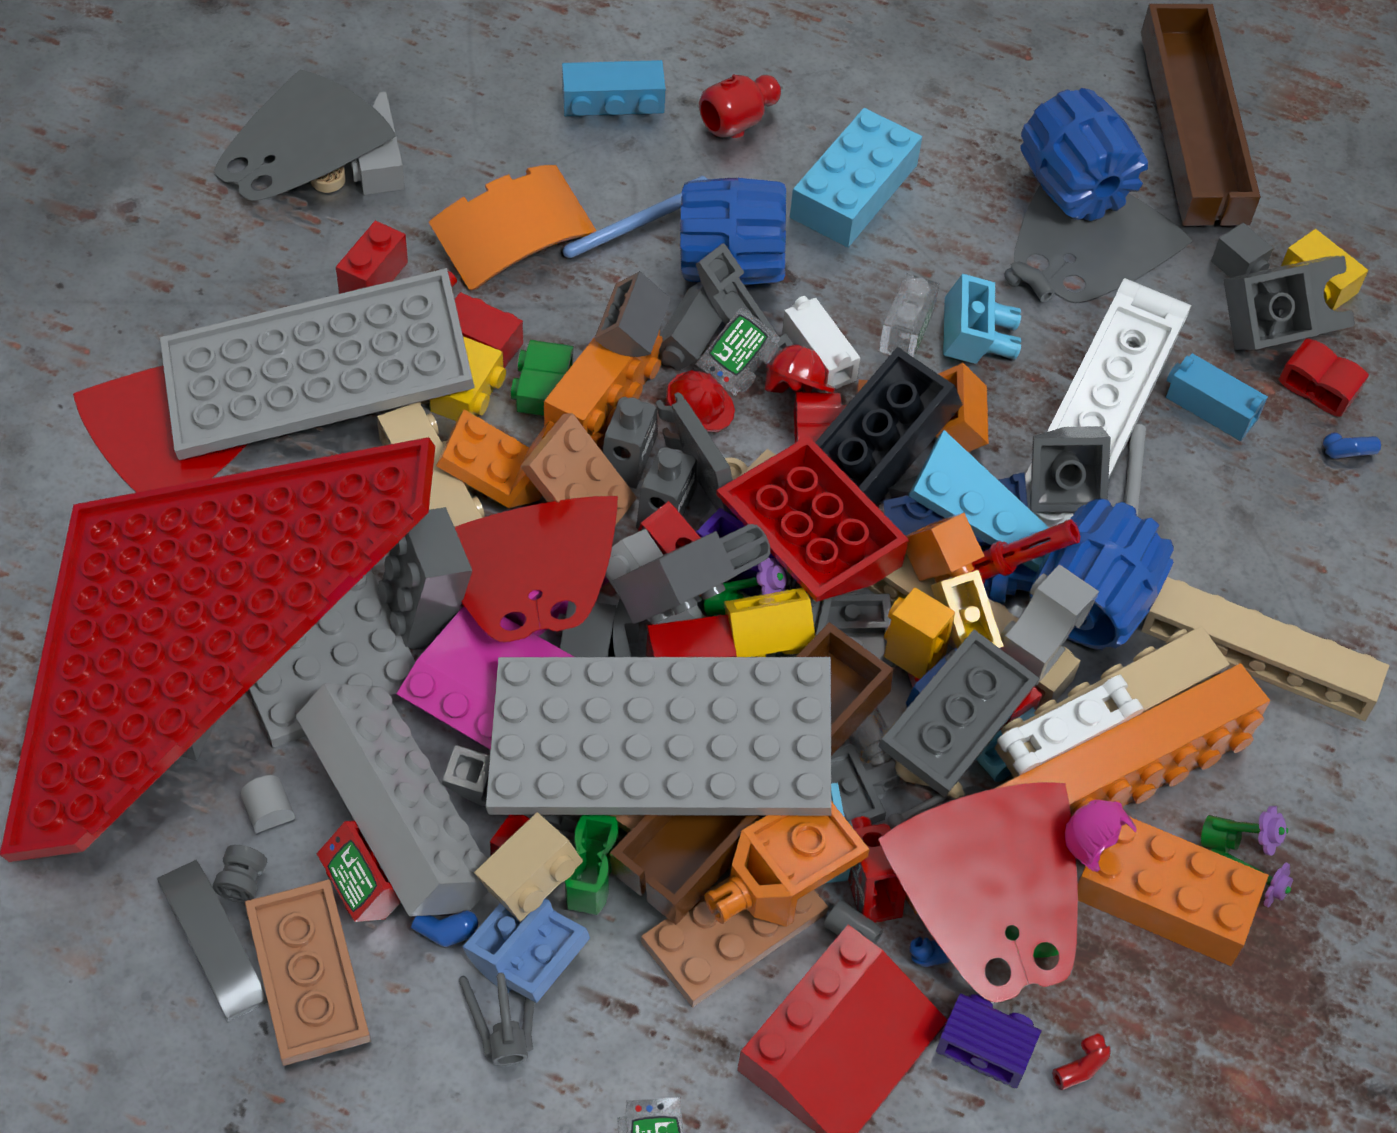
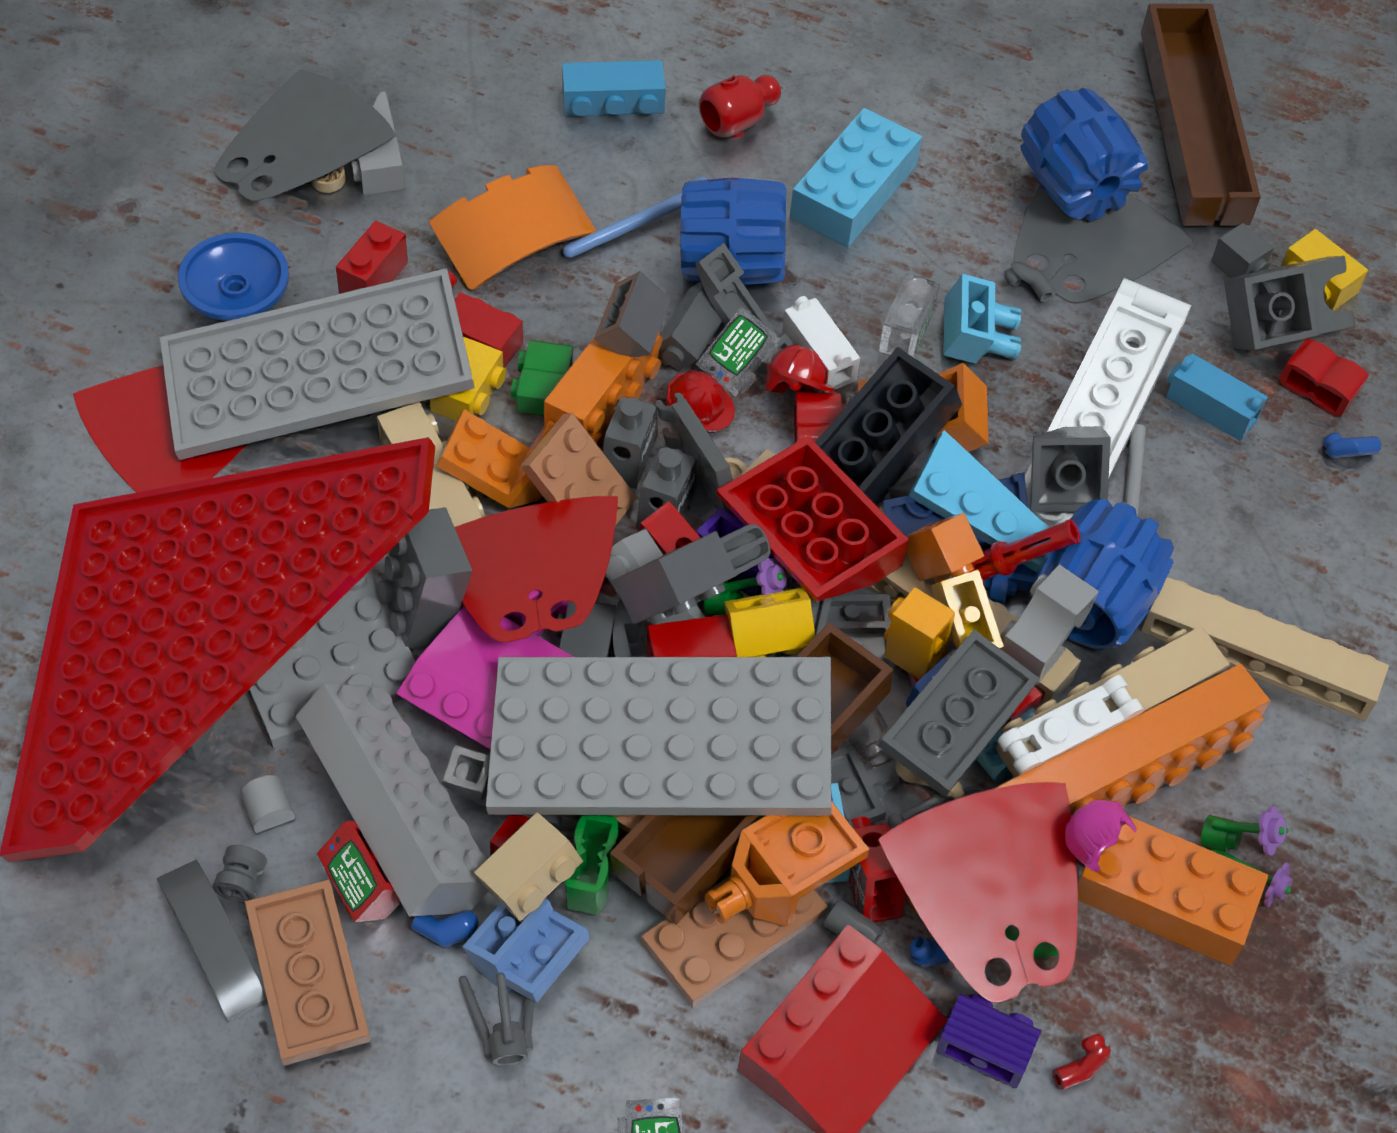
none -> blue dish [178,233,289,320]

